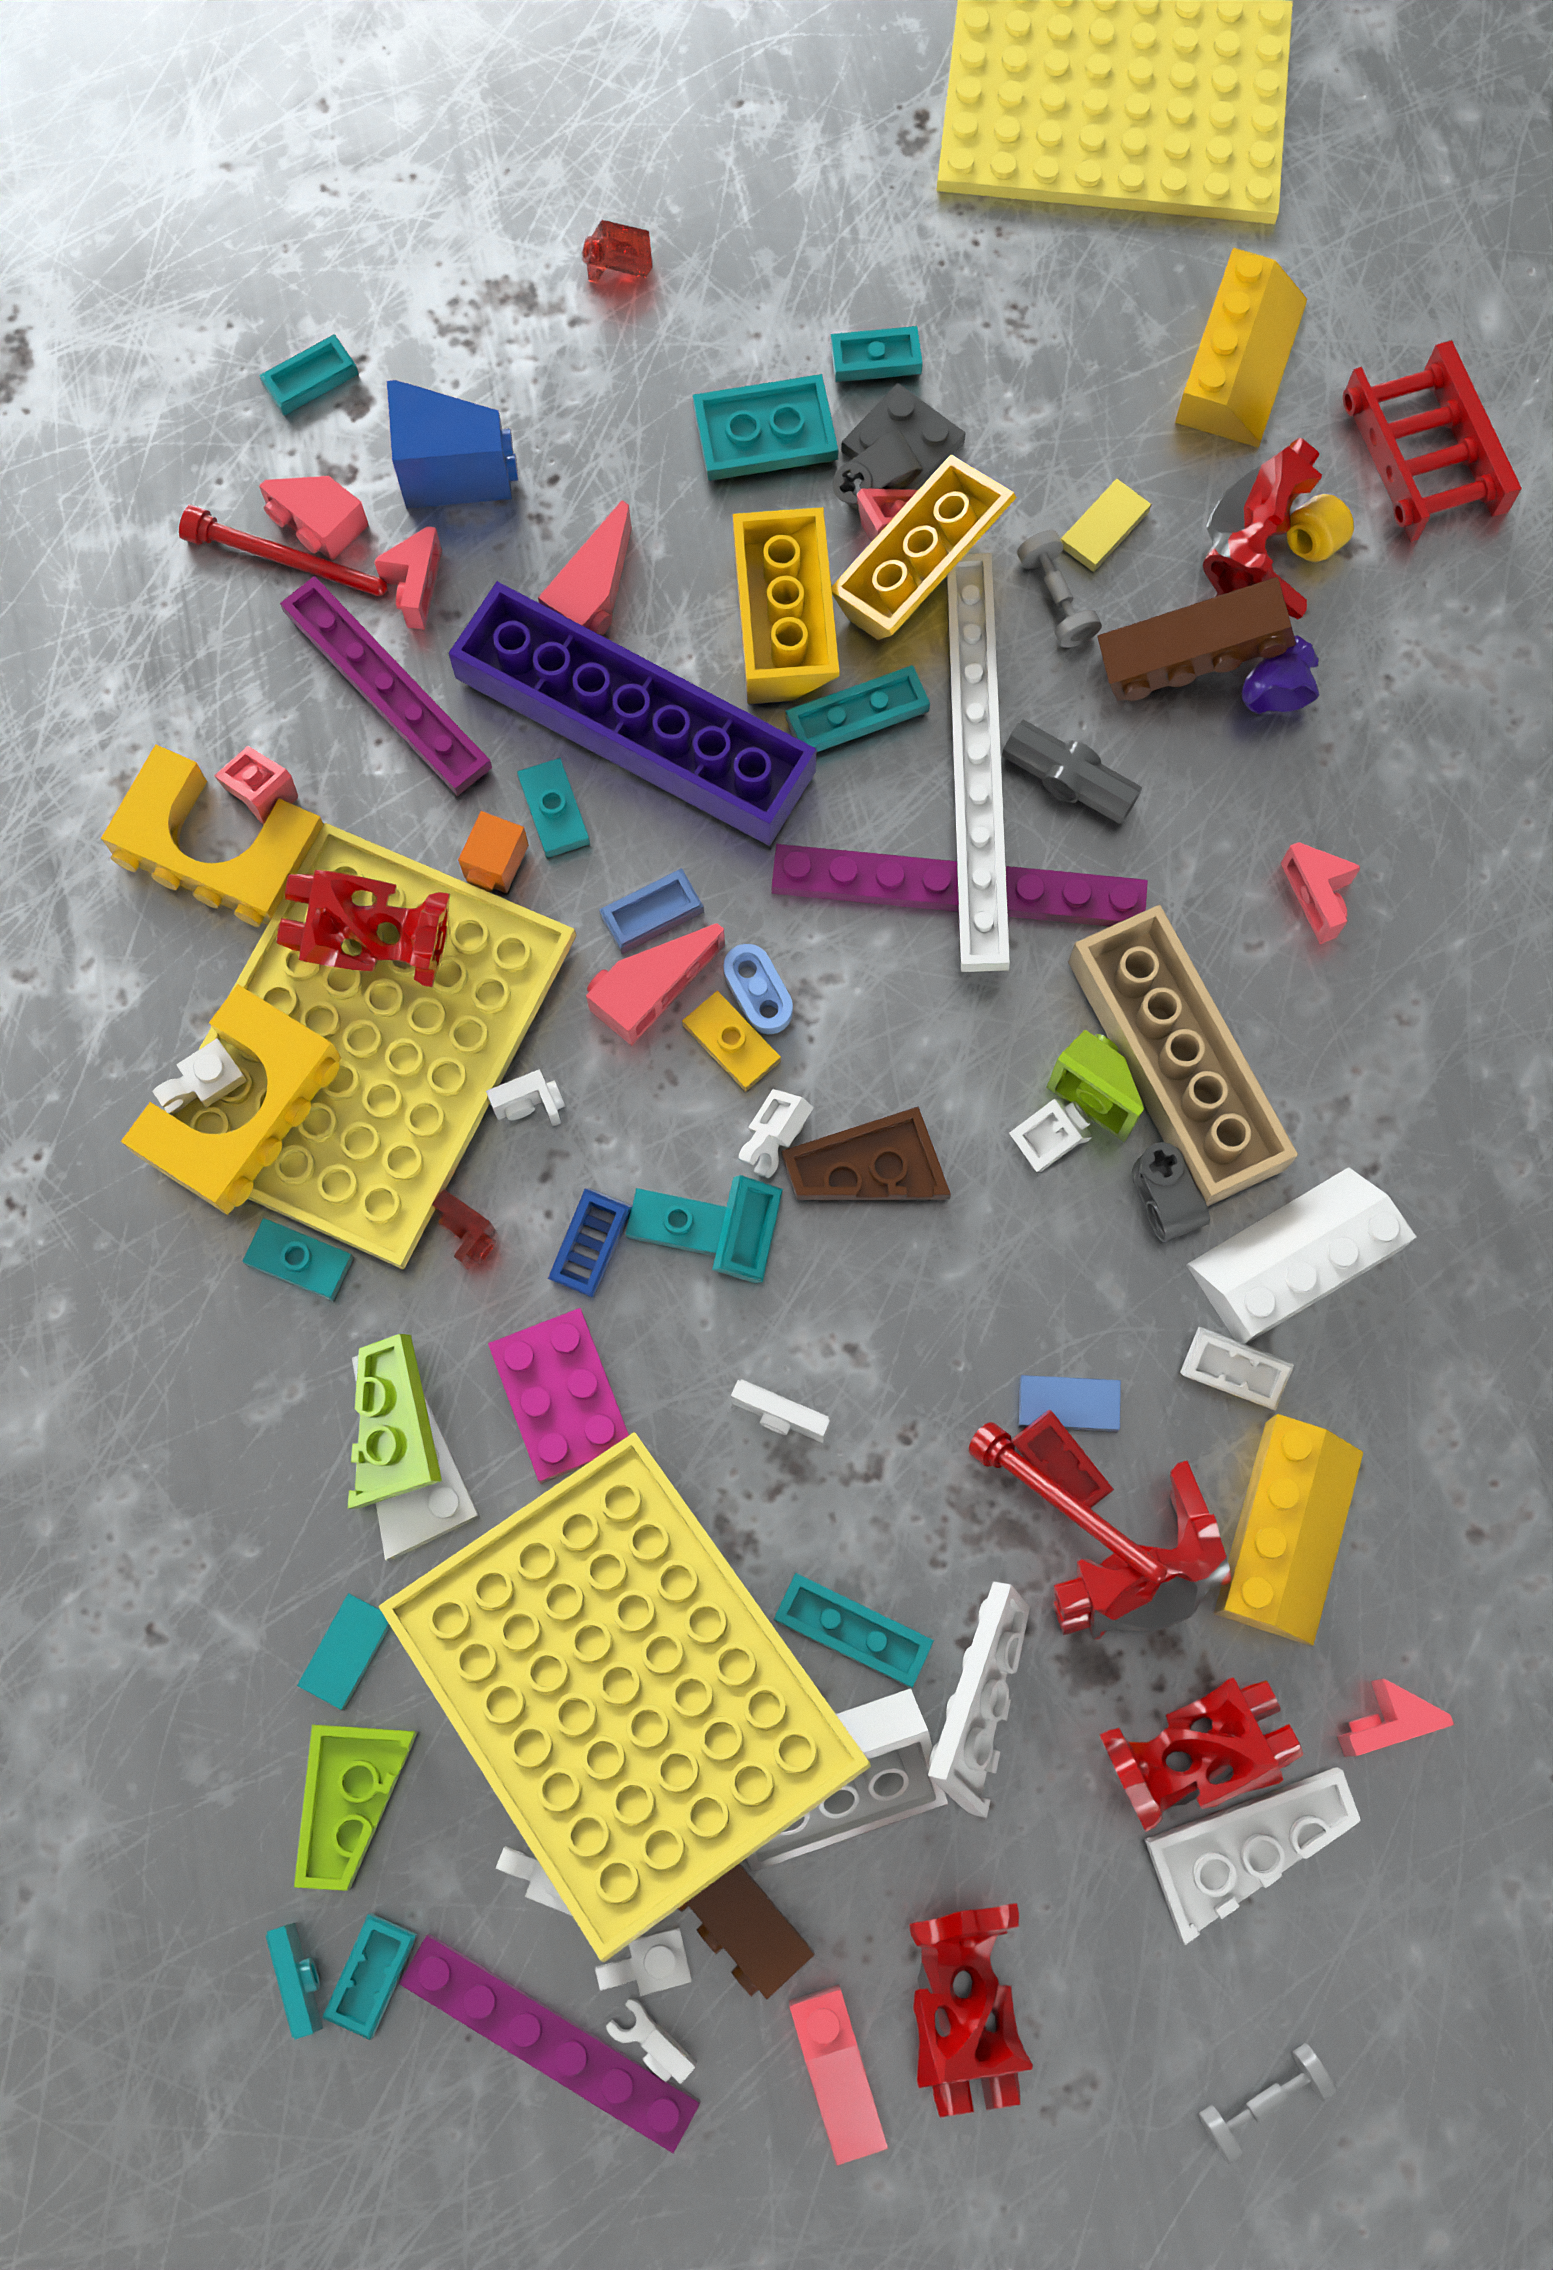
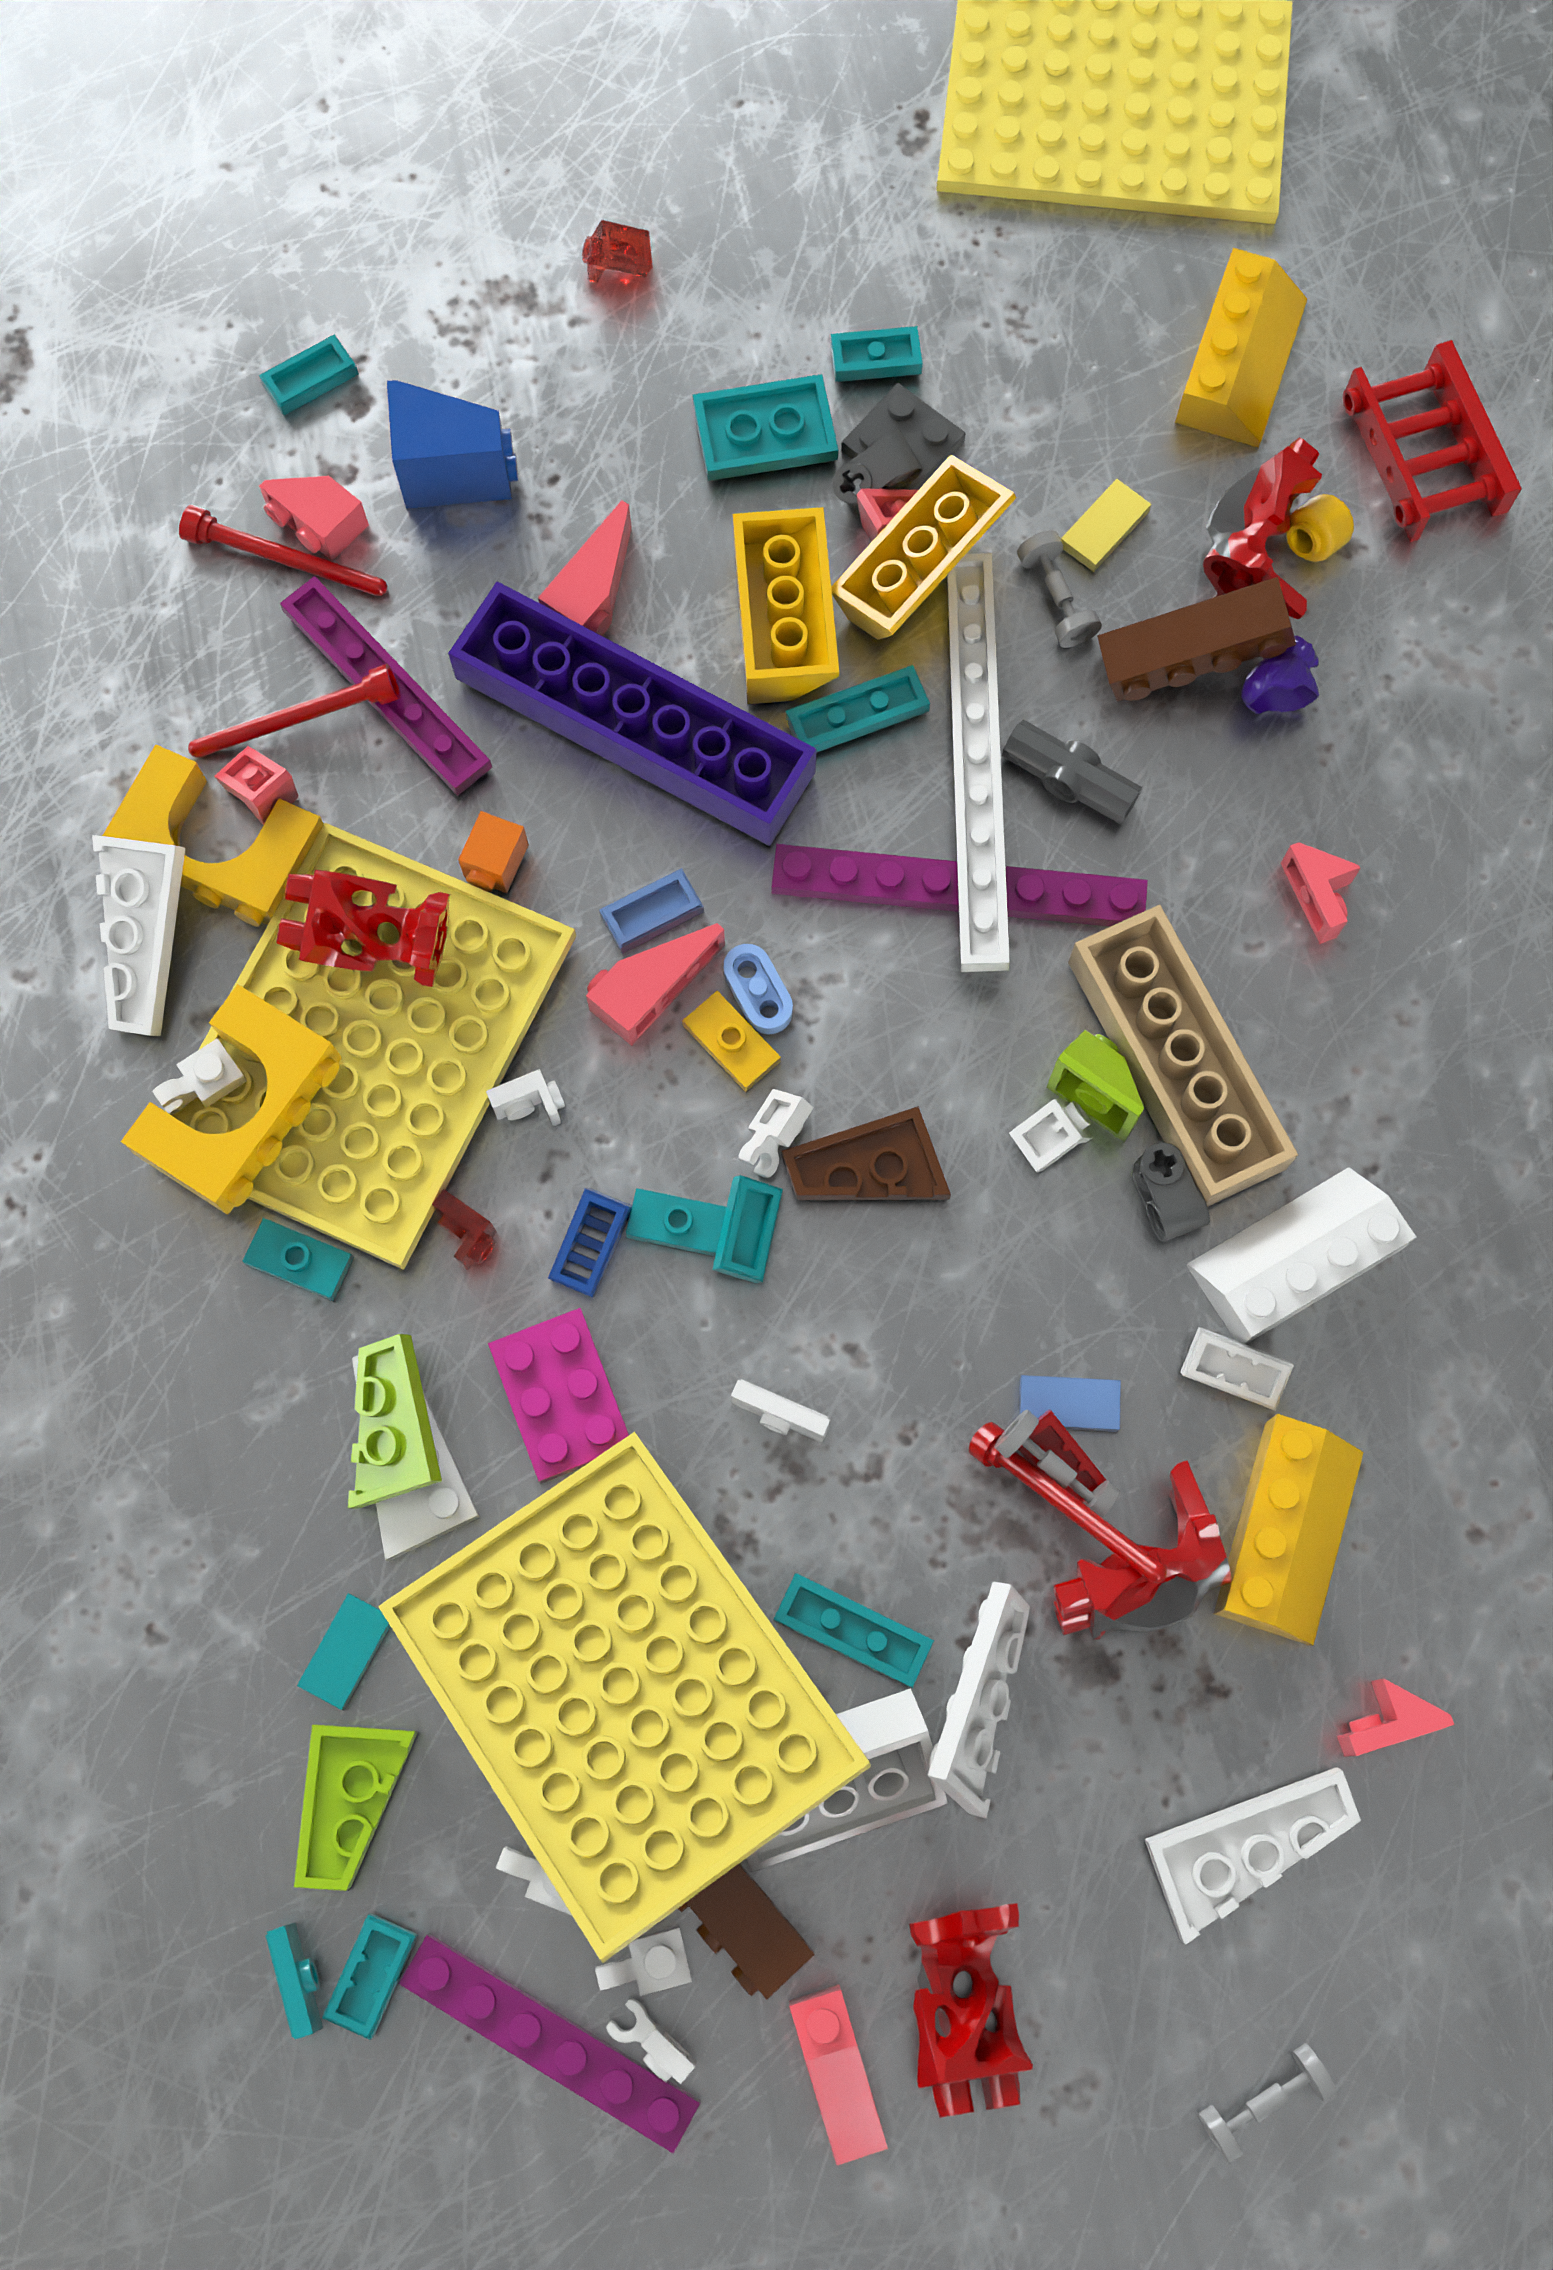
coral slope [374,526,442,630] -> none
teal plate [517,758,590,859] -> none
red hips [1099,1677,1304,1832] -> none
none -> white wing [92,835,185,1036]
none -> red piece [188,664,401,758]
none -> light grey wheel [994,1409,1120,1517]

